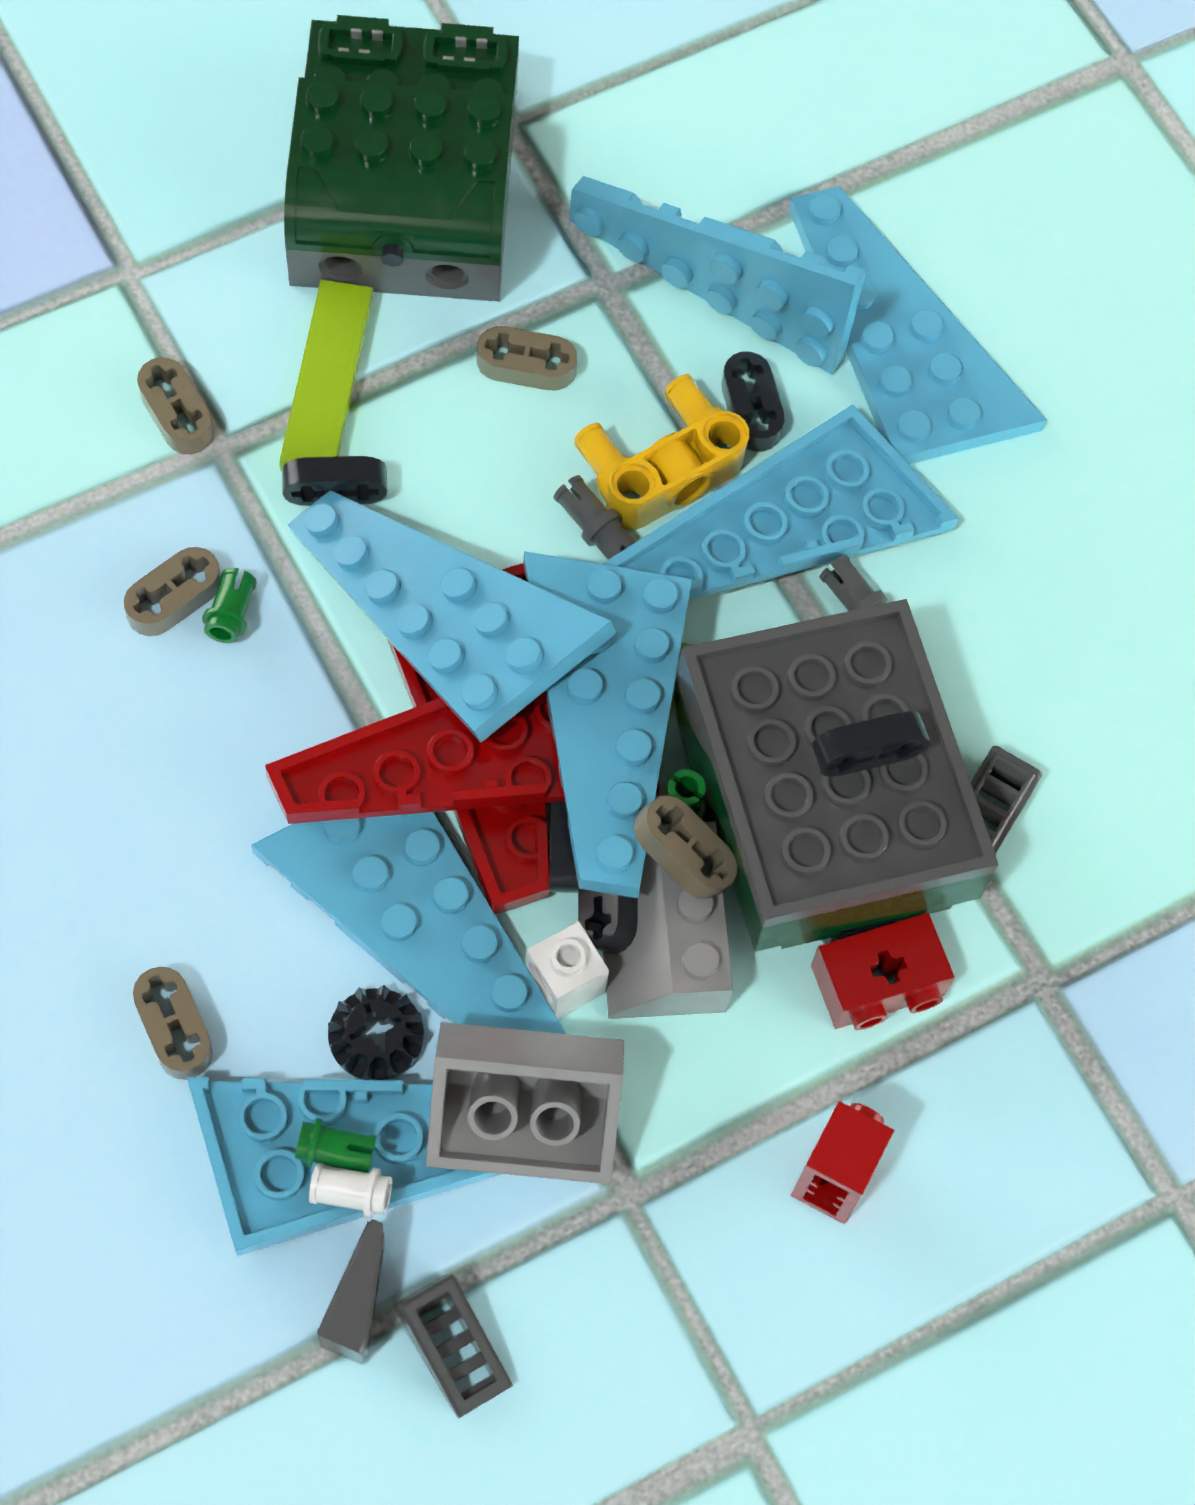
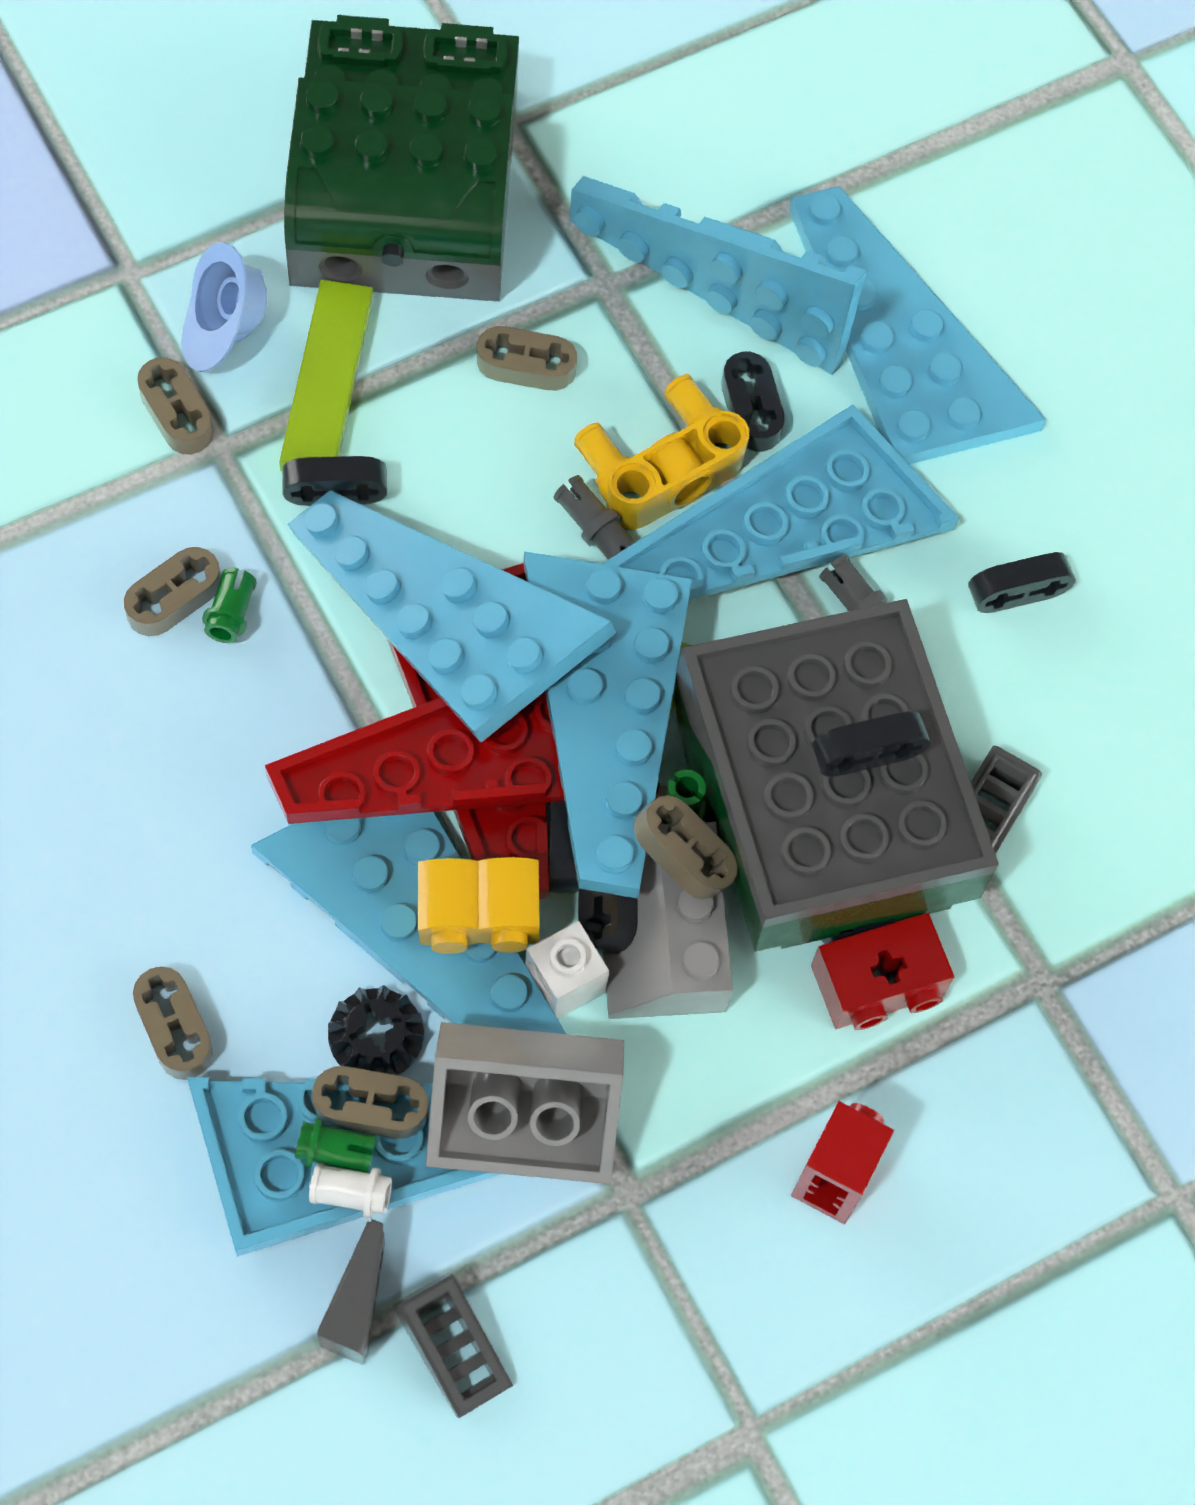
none -> light blue piece [181,242,267,372]
none -> dark tan beam [312,1066,428,1138]
none -> yellow brick [418,857,540,954]
none -> black beam [968,552,1076,613]

